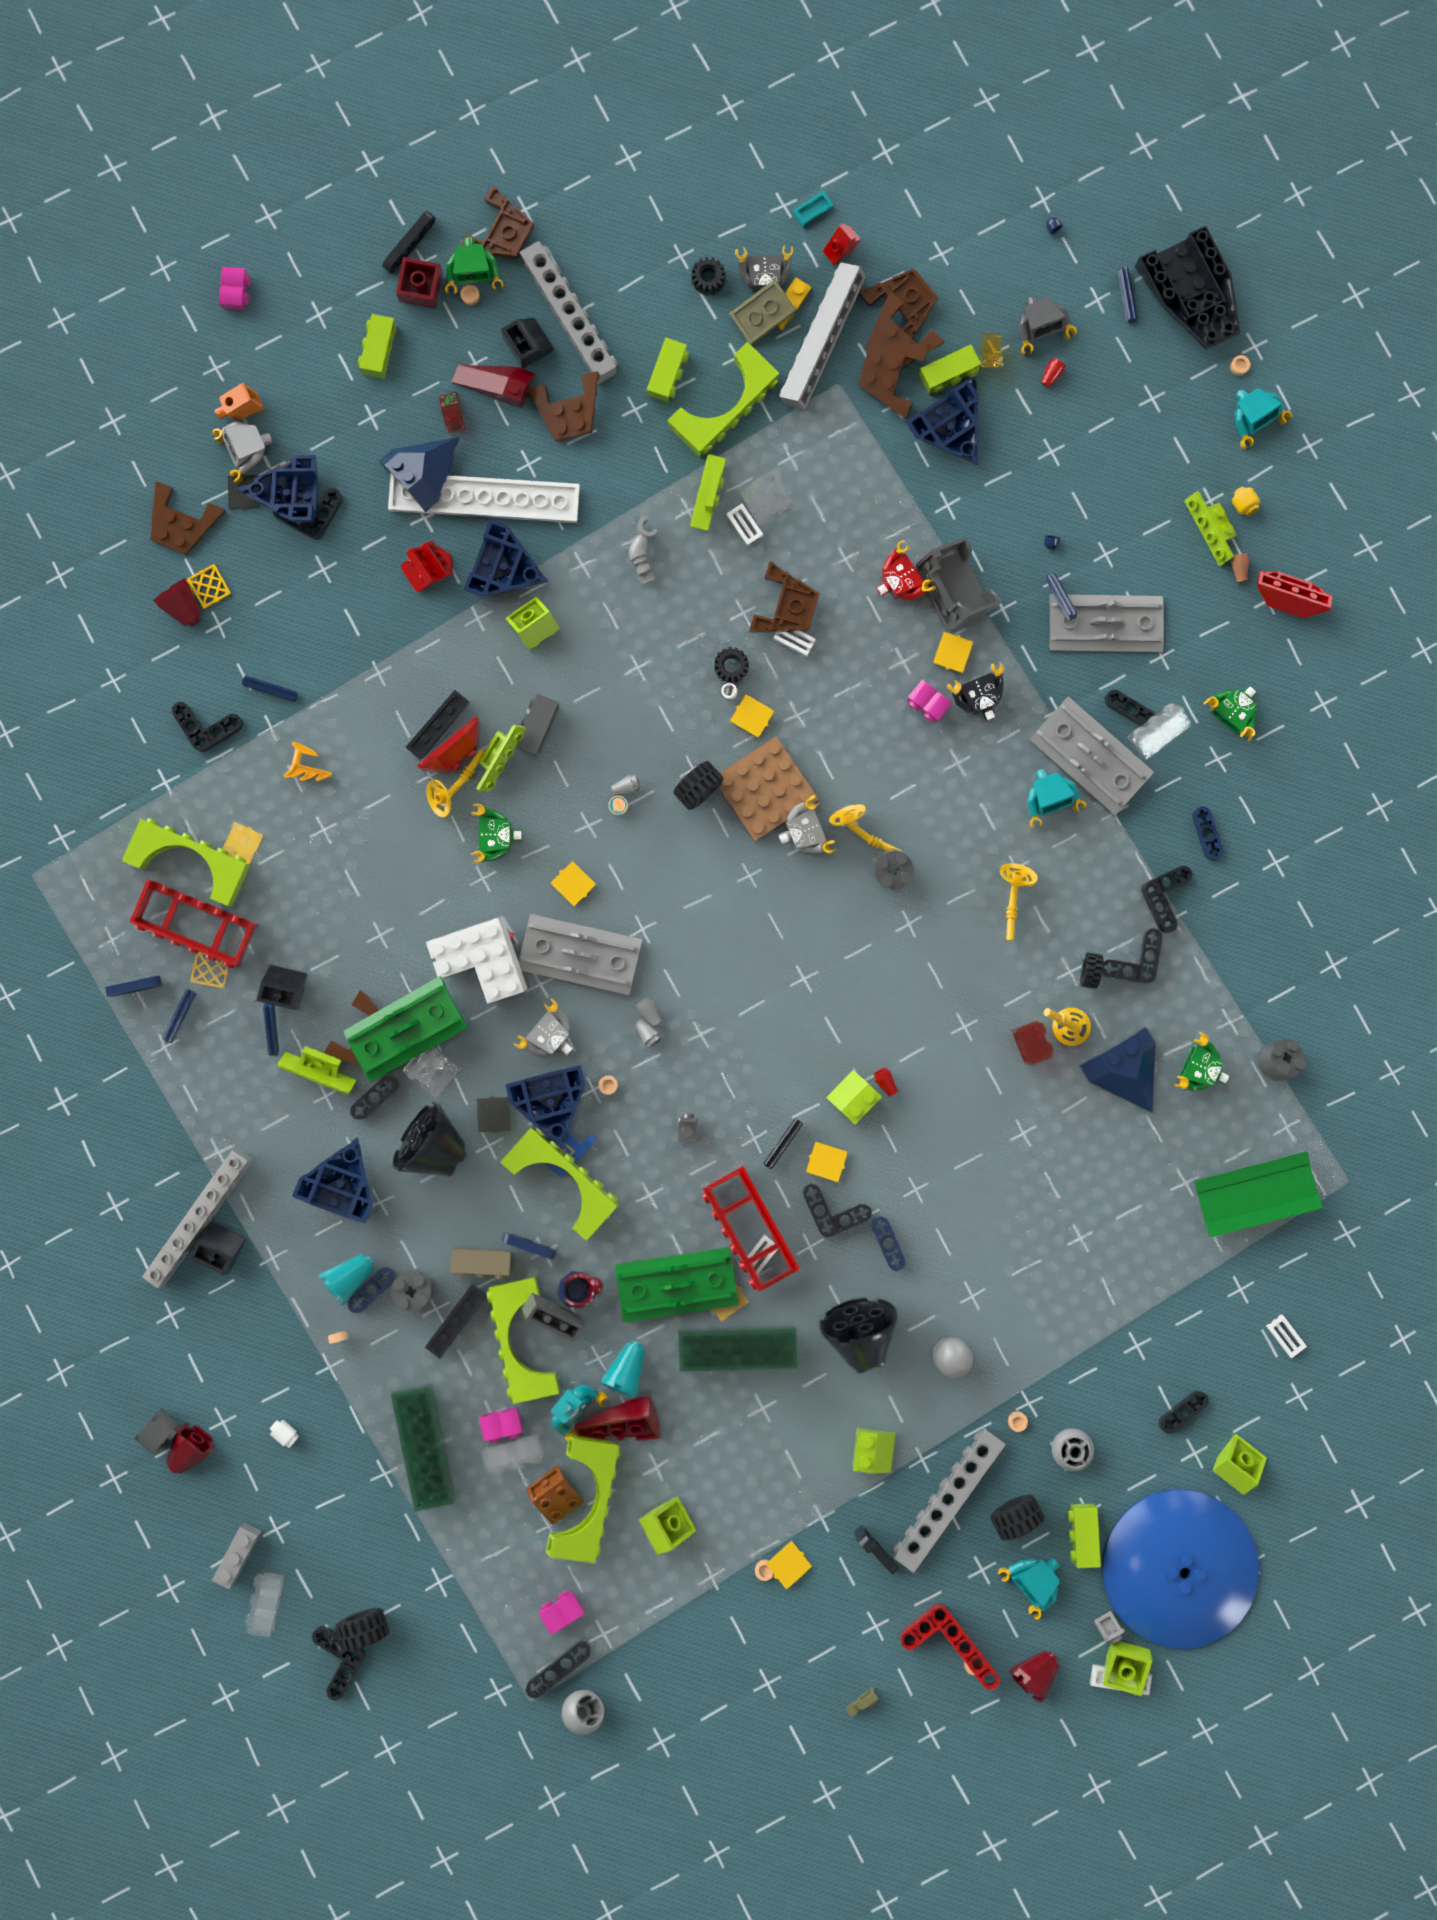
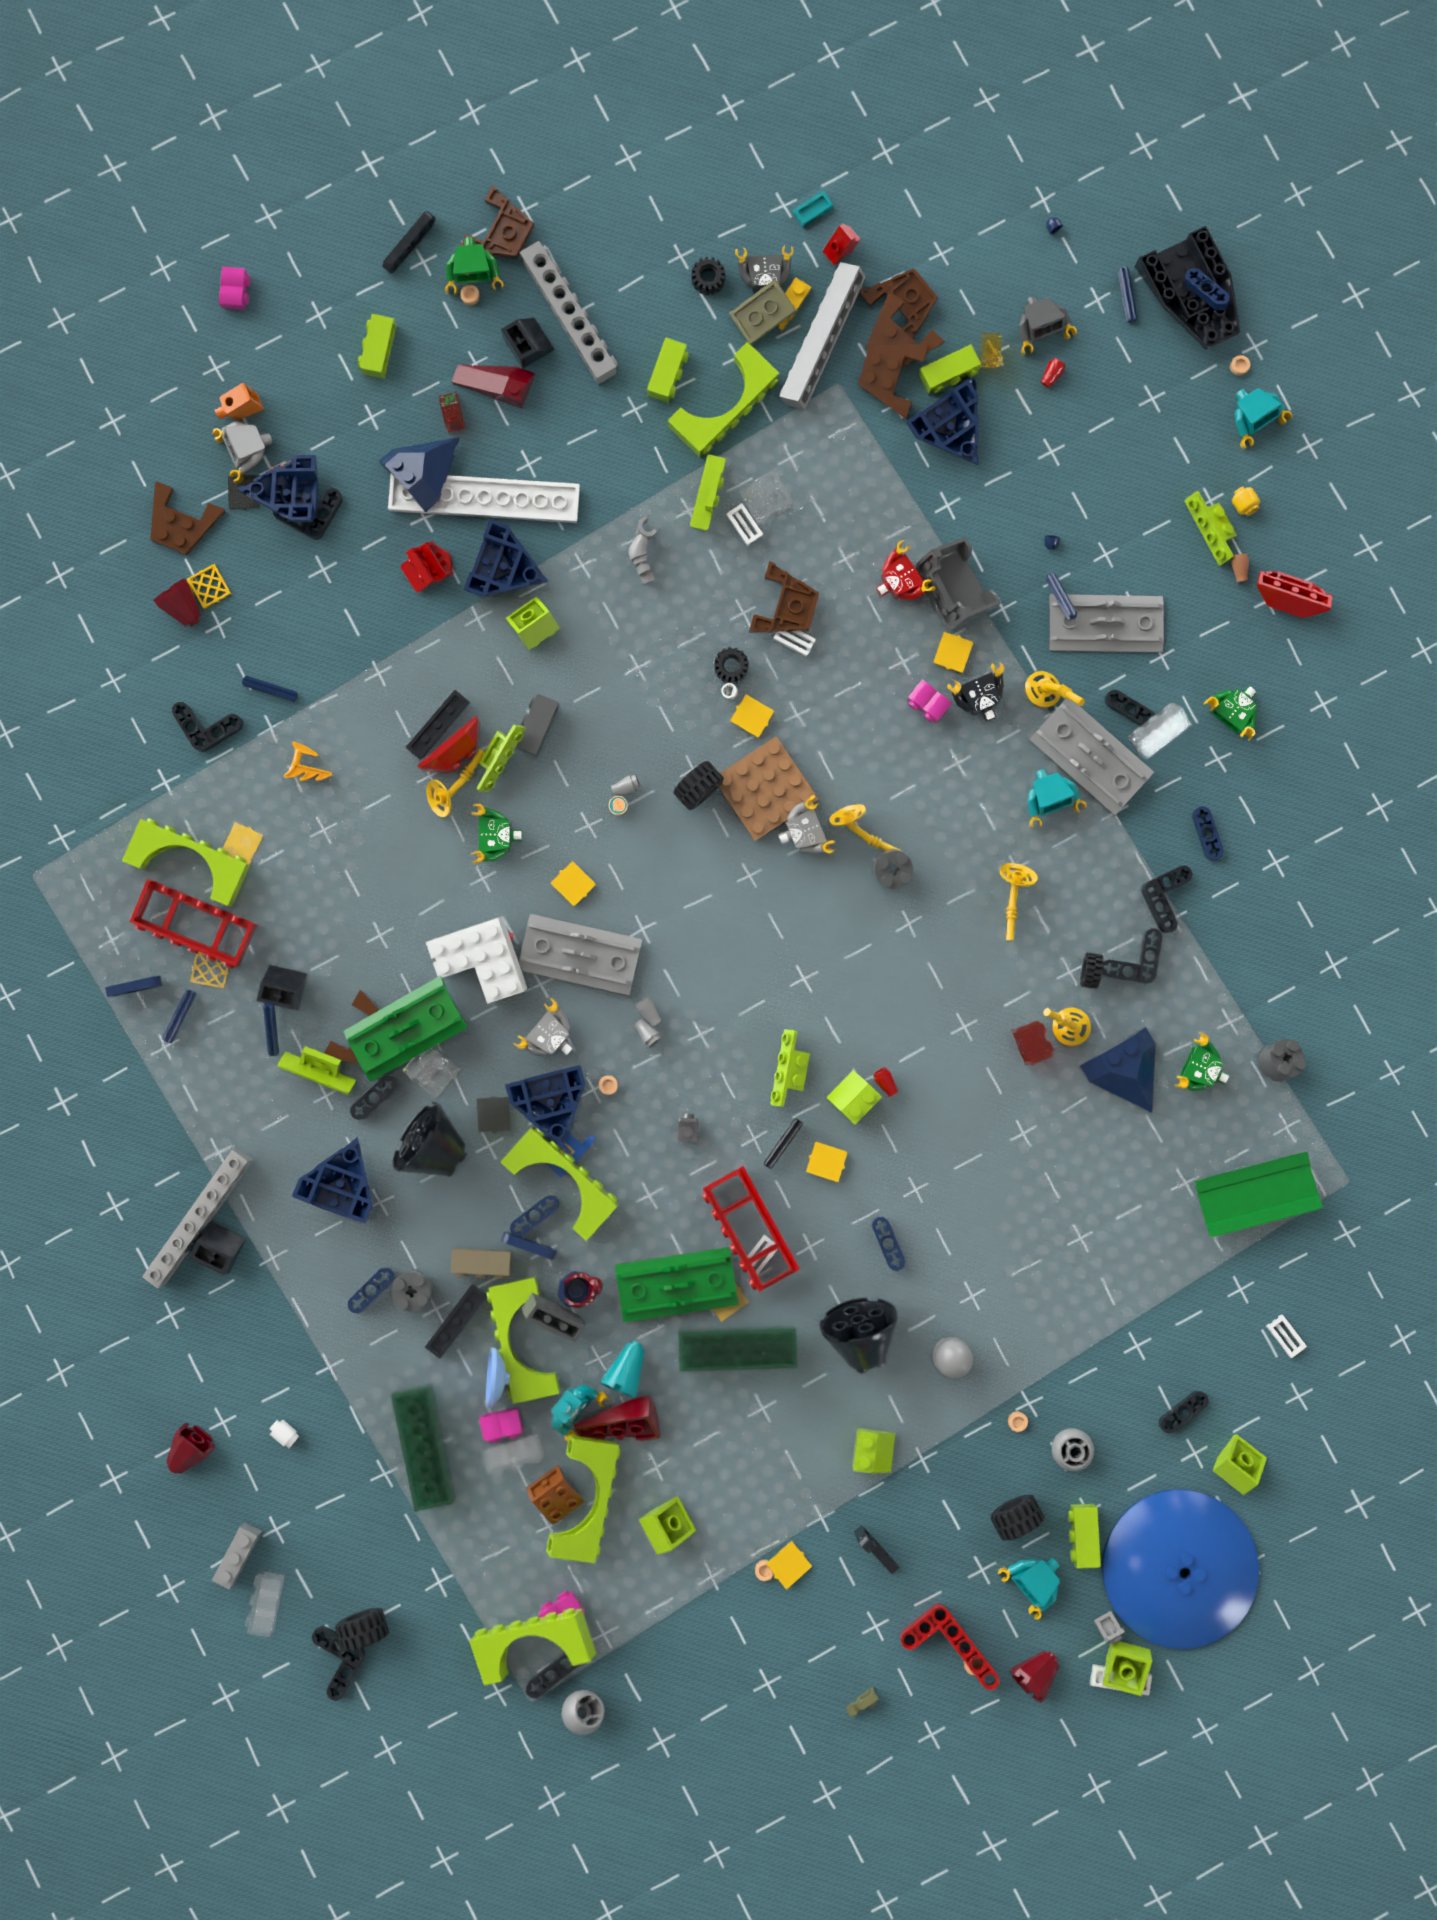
dark grey brick [134,1408,181,1456] -> none
teal cone [318,1254,374,1306] -> none
light nougat tile [328,1331,348,1344] -> none
dark red brick [396,257,443,309] -> none
reddish brown wing [528,371,600,441] -> none
black beam [803,1184,872,1237] -> none
light grey brick [893,1428,1006,1573] -> none
none -> lime arch [469,1608,596,1685]
none -> light blue dish [486,1347,509,1408]
none -> dark blue beam [510,1195,559,1237]
none -> lime bracket [771,1029,810,1107]
none -> yellow dish [1025,671,1085,708]
none -> dark blue beam [1184,268,1229,311]

